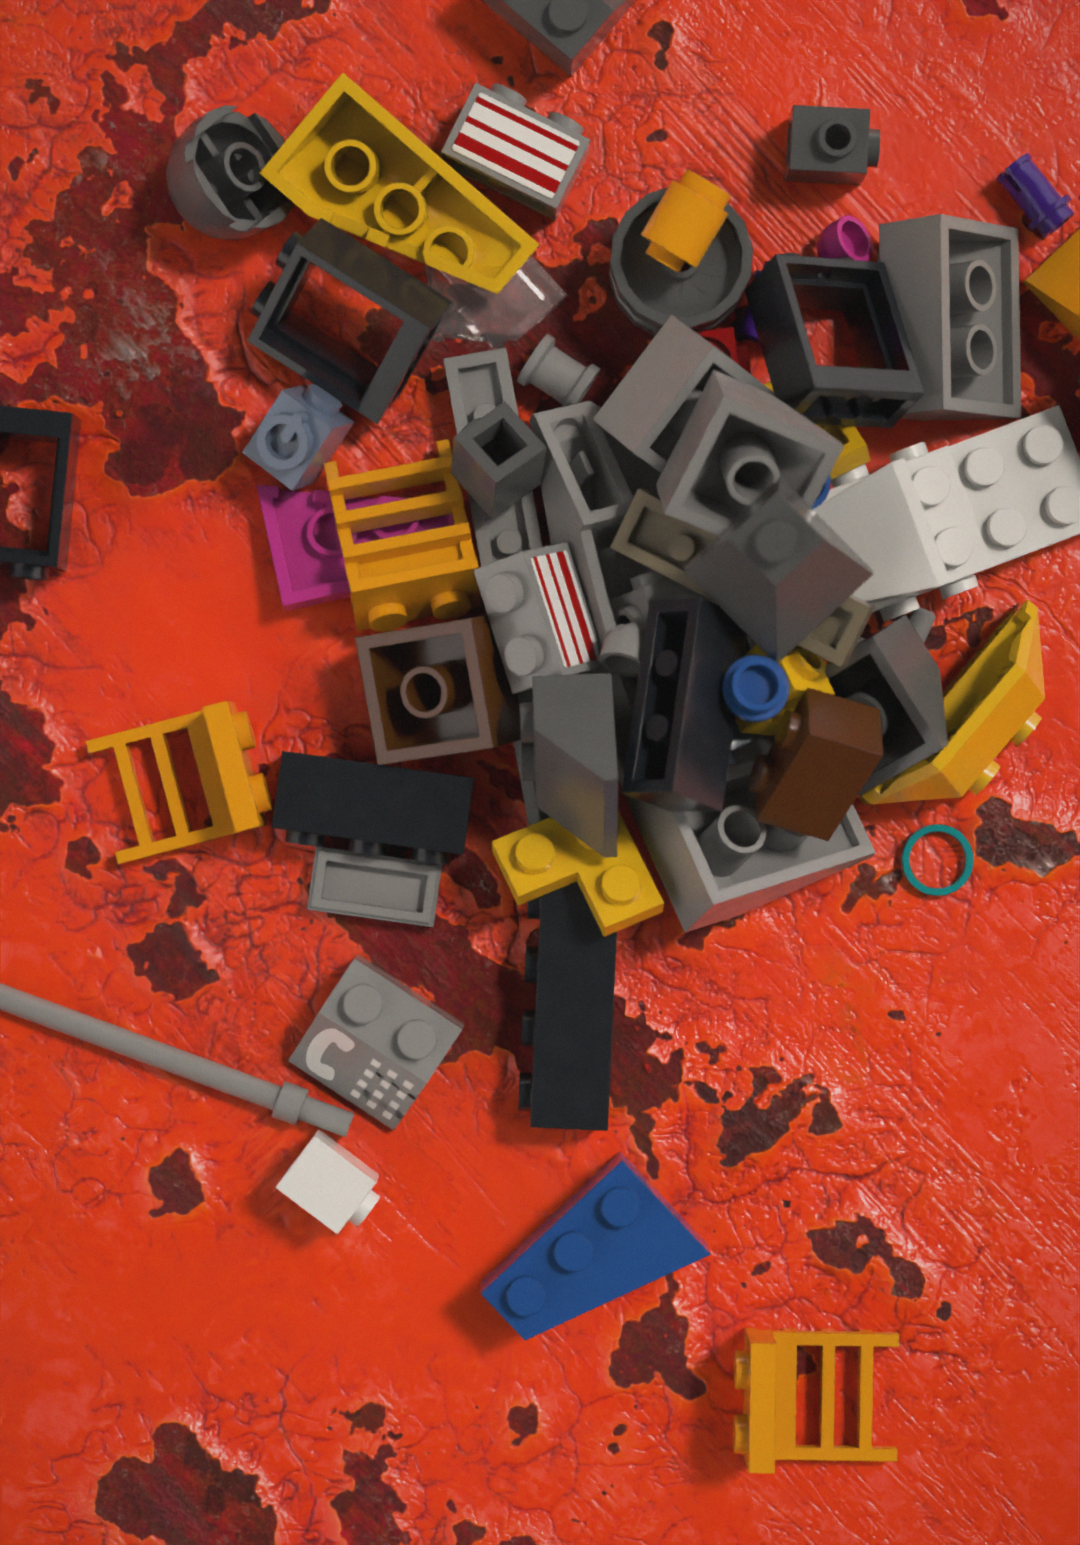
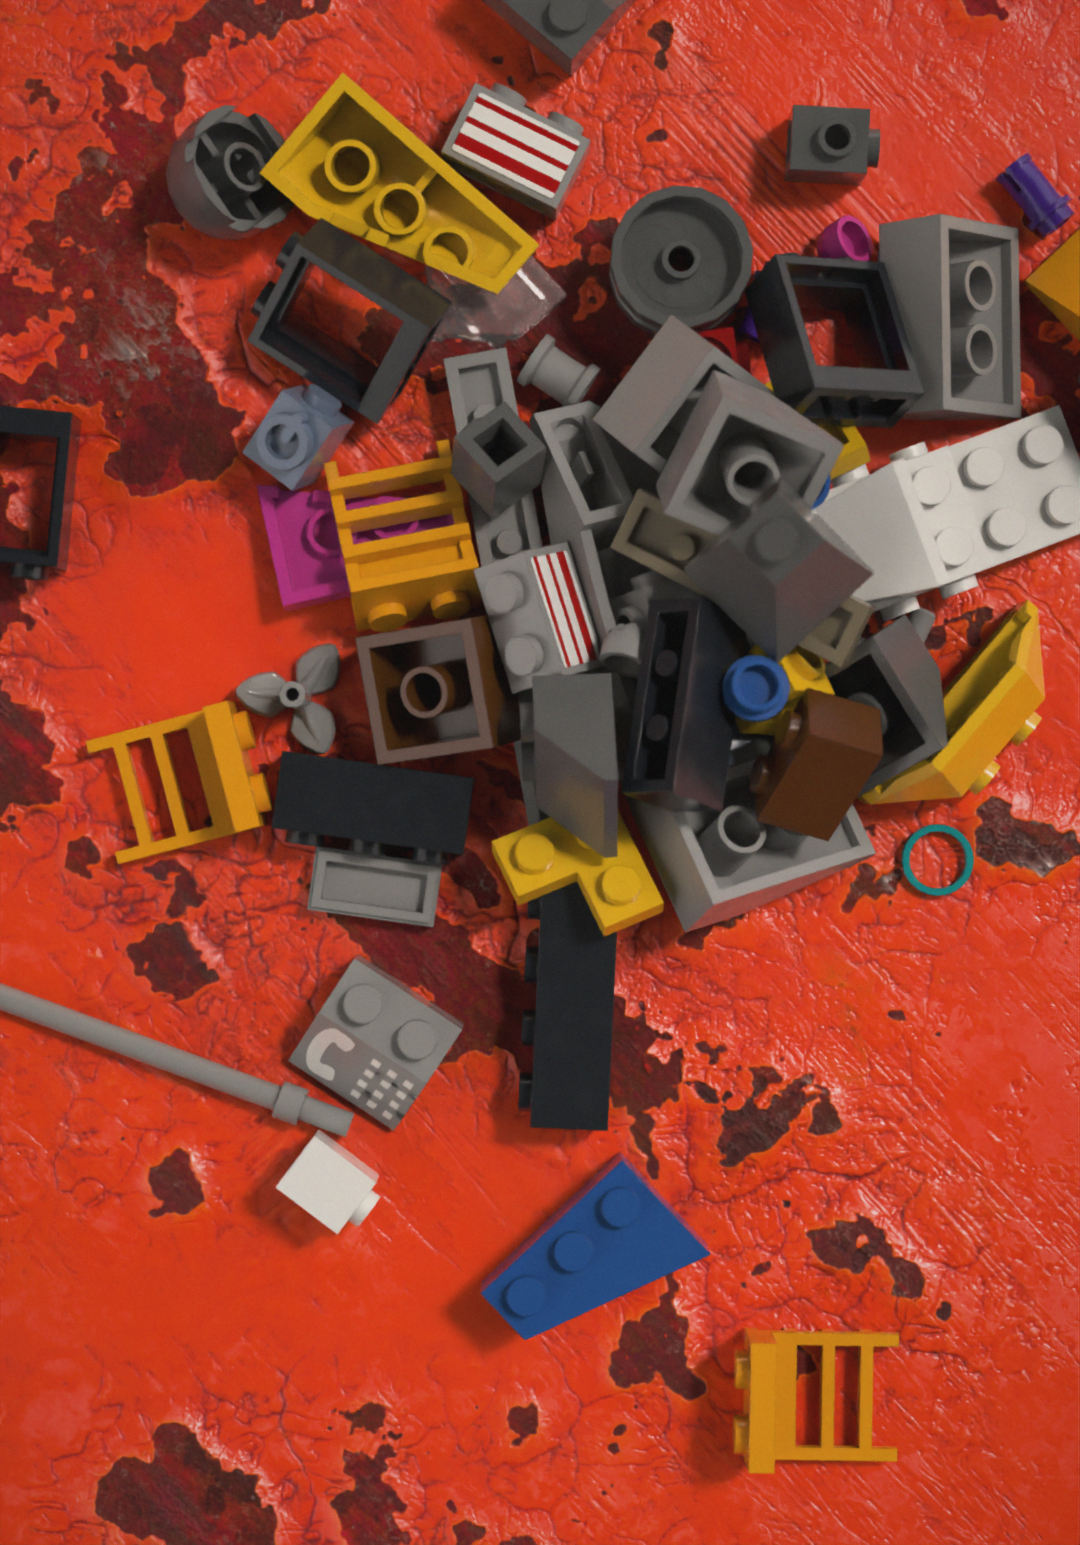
light orange brick [640,169,731,273] -> none
none -> light grey plant [235,643,341,754]

